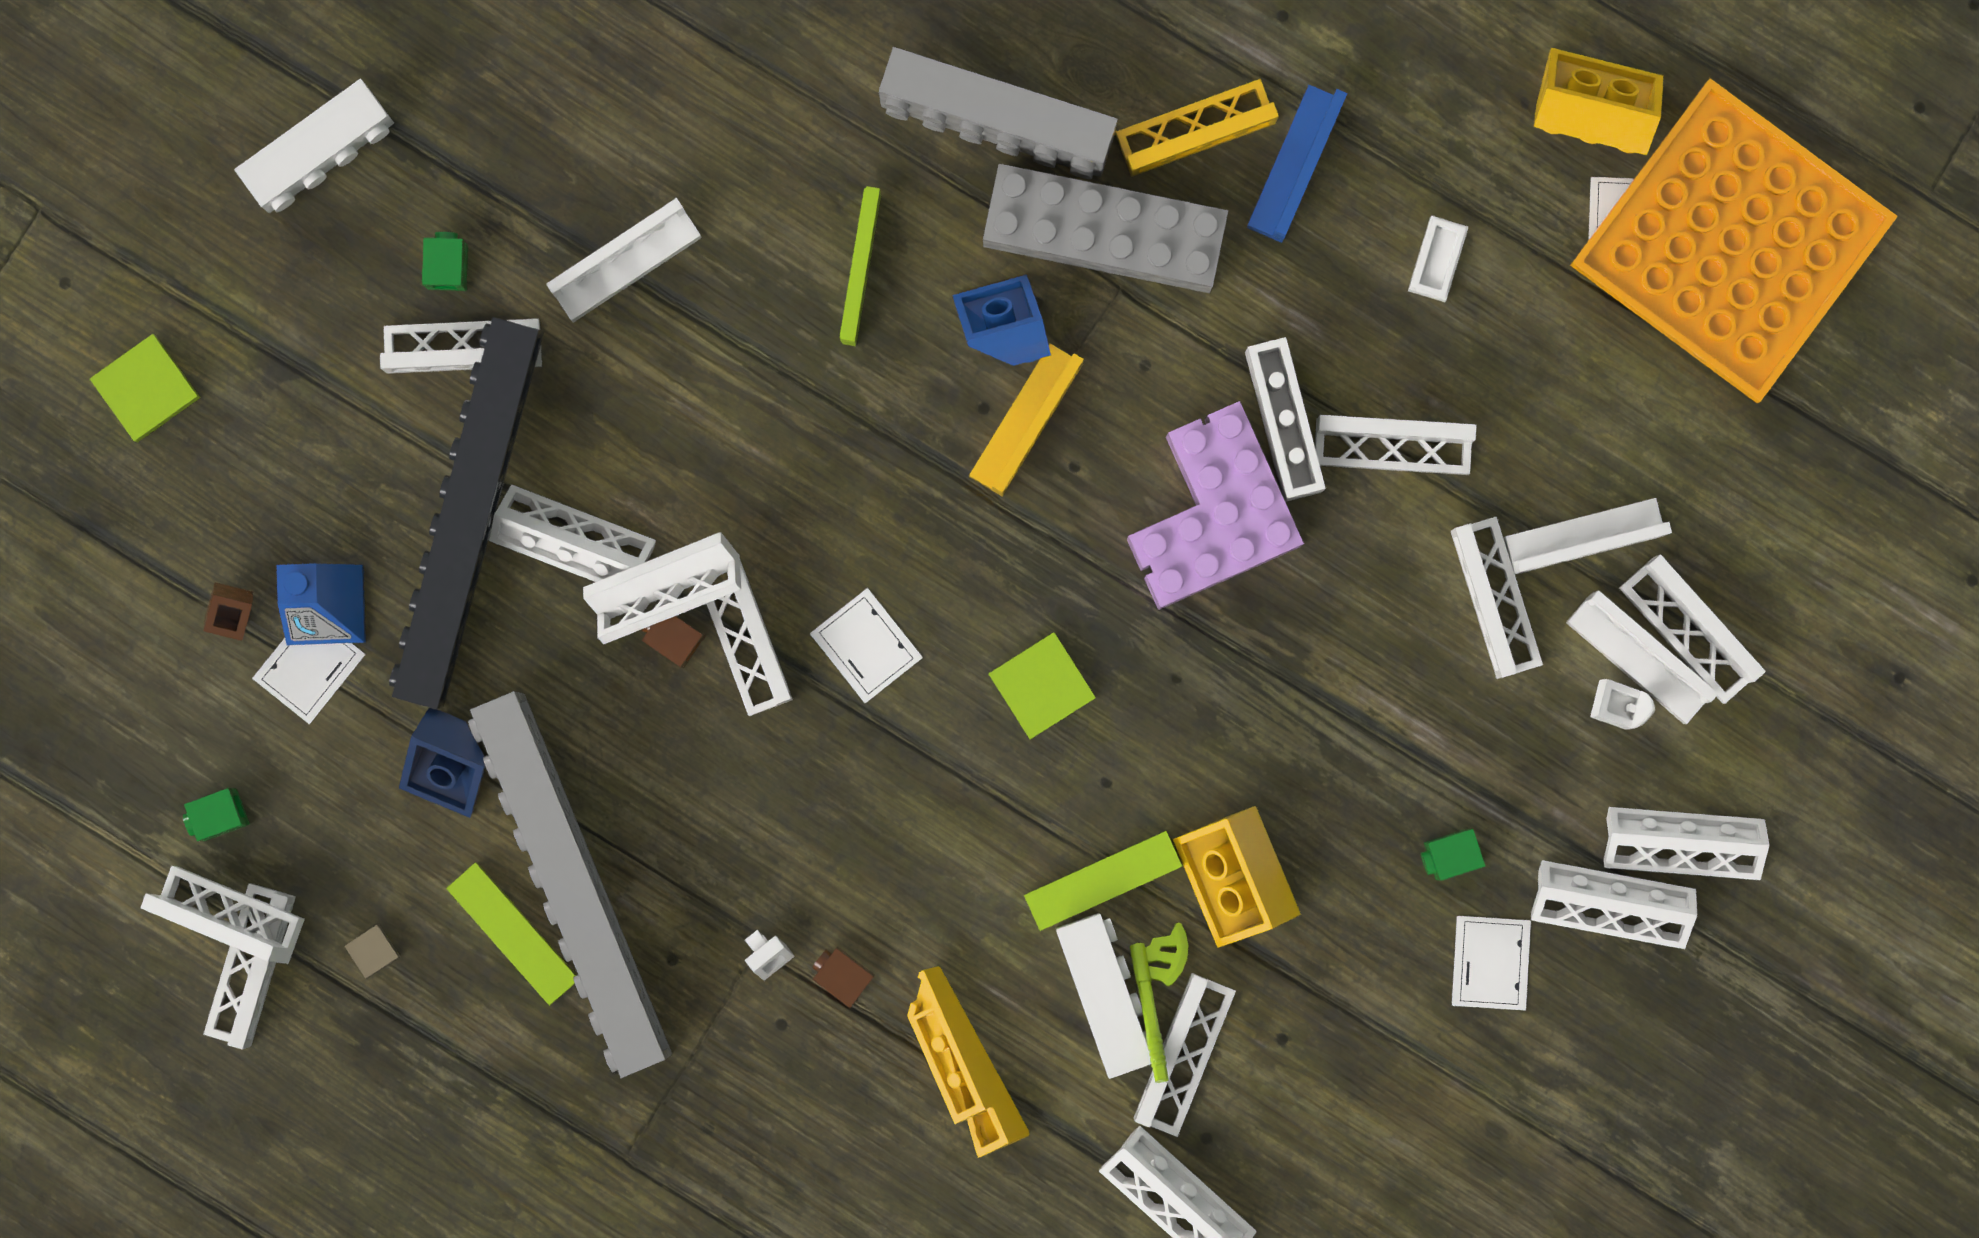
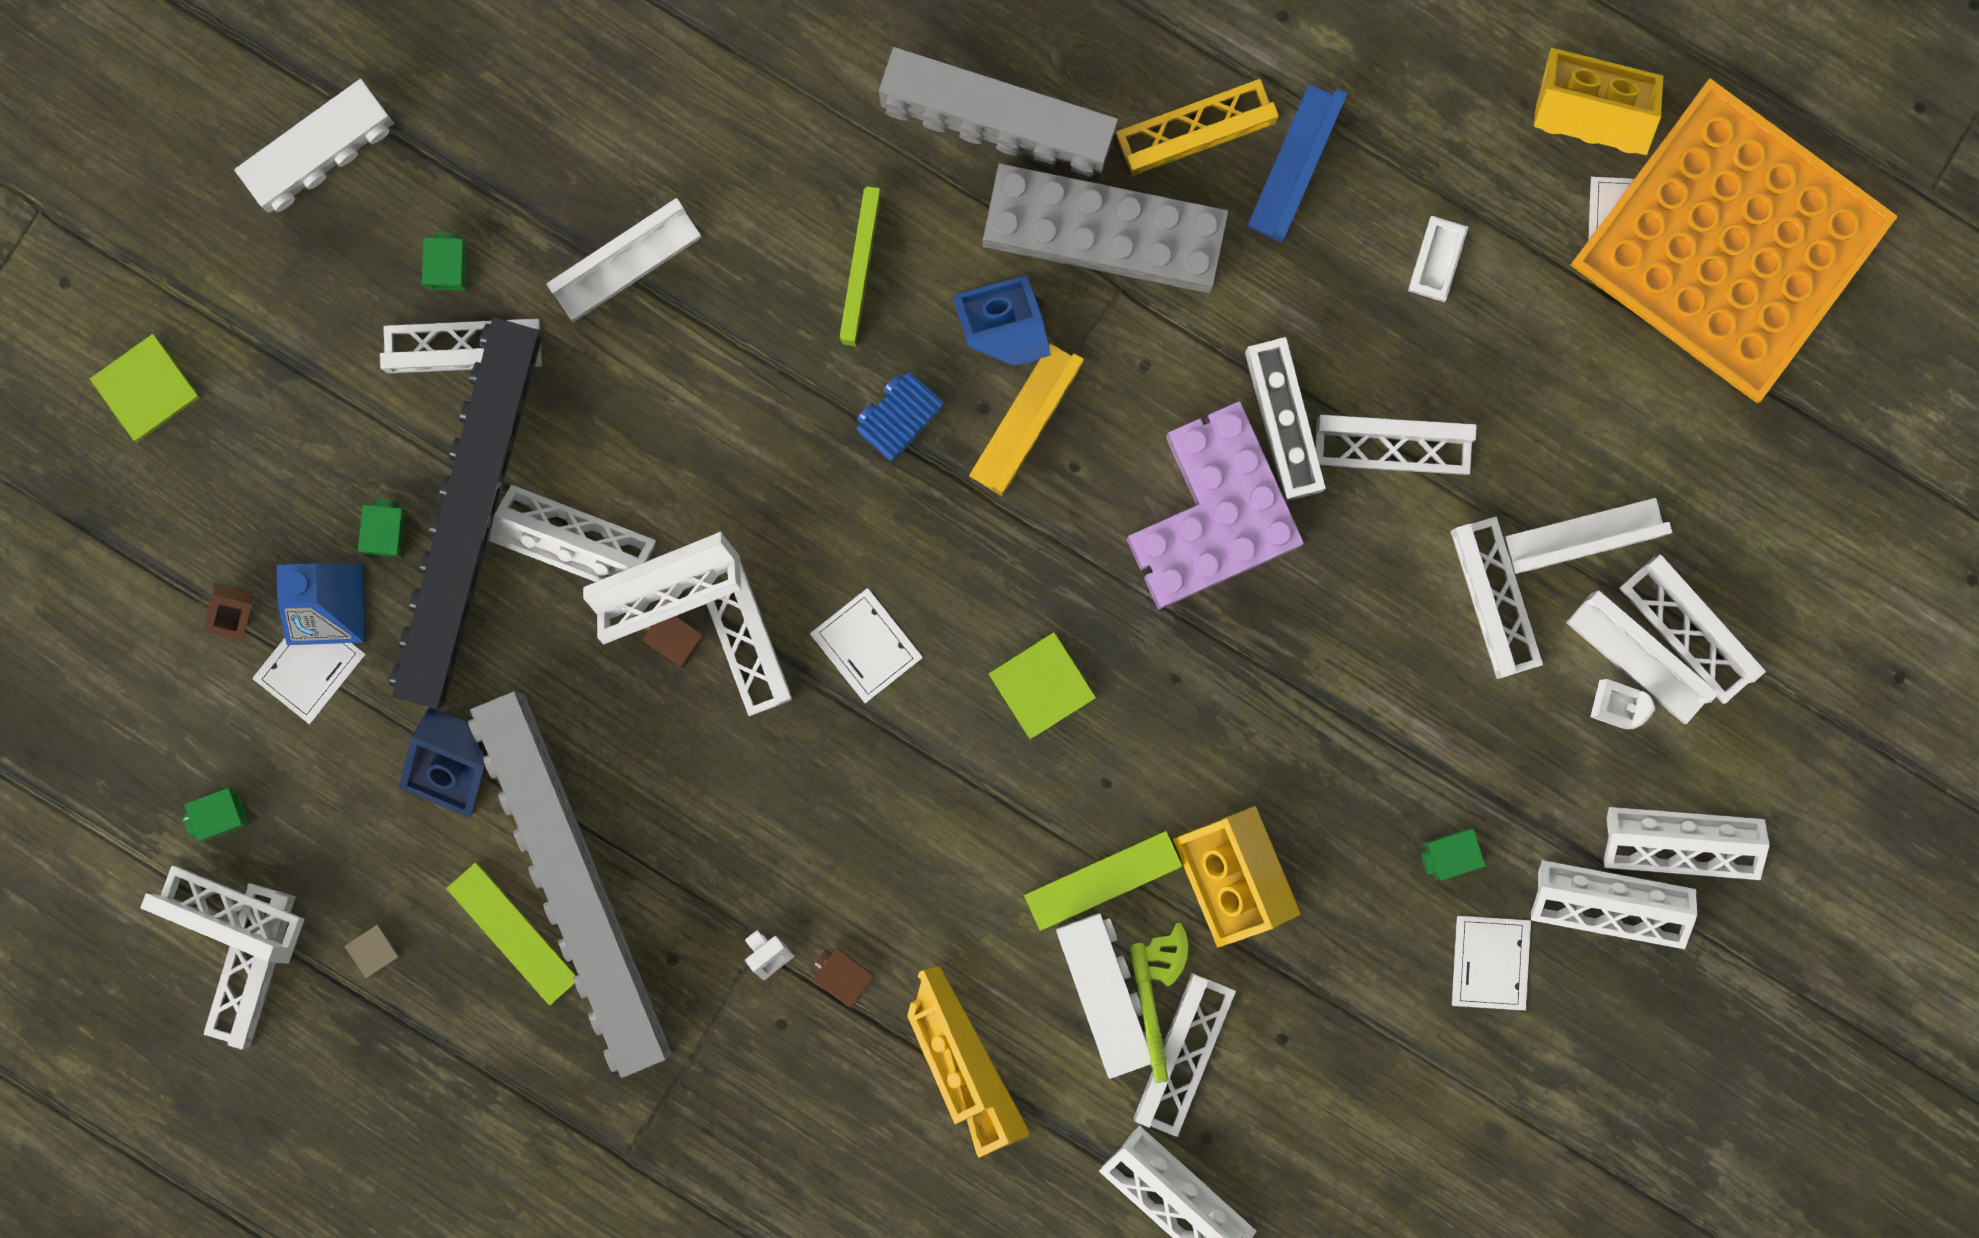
none -> green brick [358,499,408,558]
none -> blue brick [857,372,944,463]

